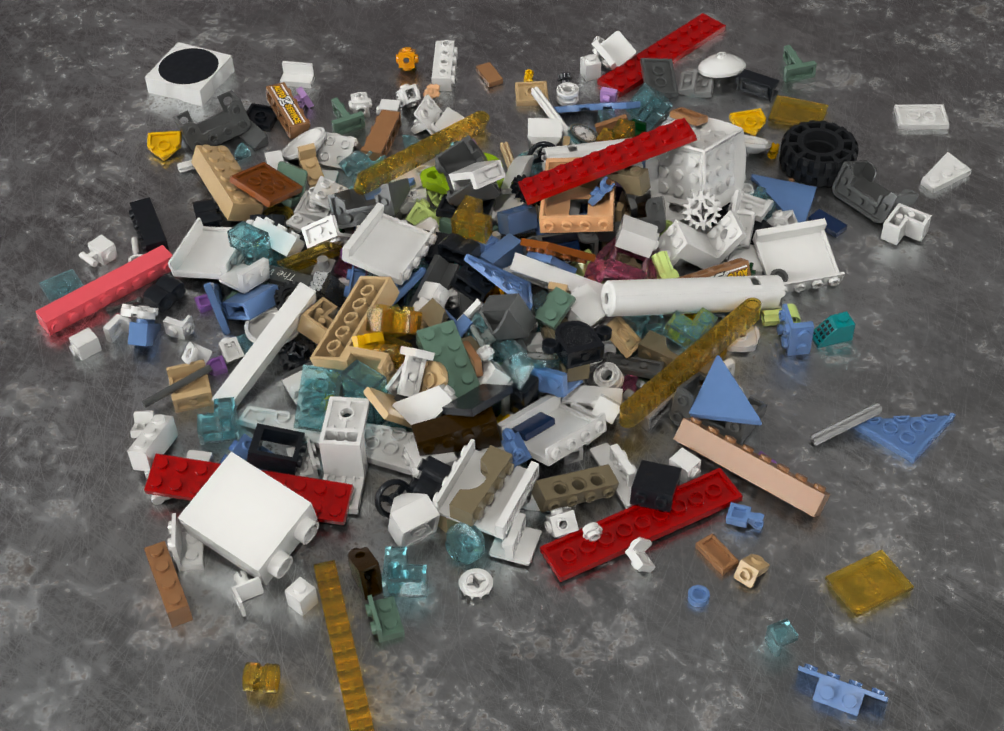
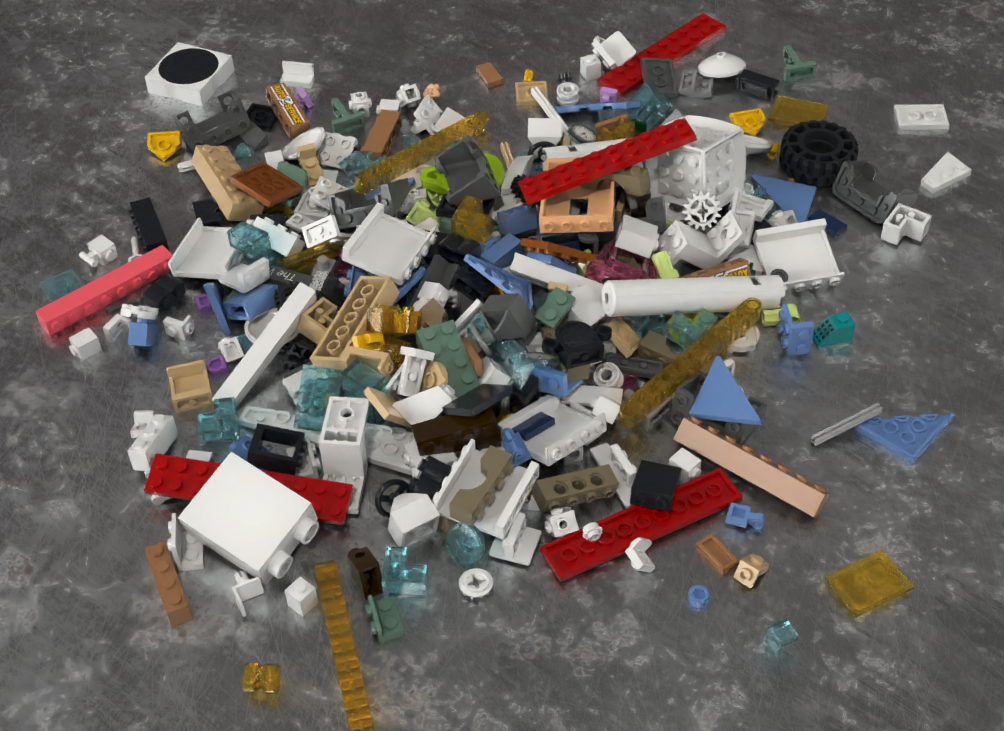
dark grey bar [141,364,212,408] -> none
white bracket [182,341,212,365] -> none
light orange brick [396,47,419,71] -> none
white brick [432,40,458,91] -> none
medium blue piece [444,308,473,338] -> none
white panel [449,160,506,191] -> none
white plate [476,345,495,362] -> none
medium blue plate [588,176,615,206] -> none
medium nougat tile [669,107,708,126] -> none
medium blue bracket [797,663,889,716] -> none

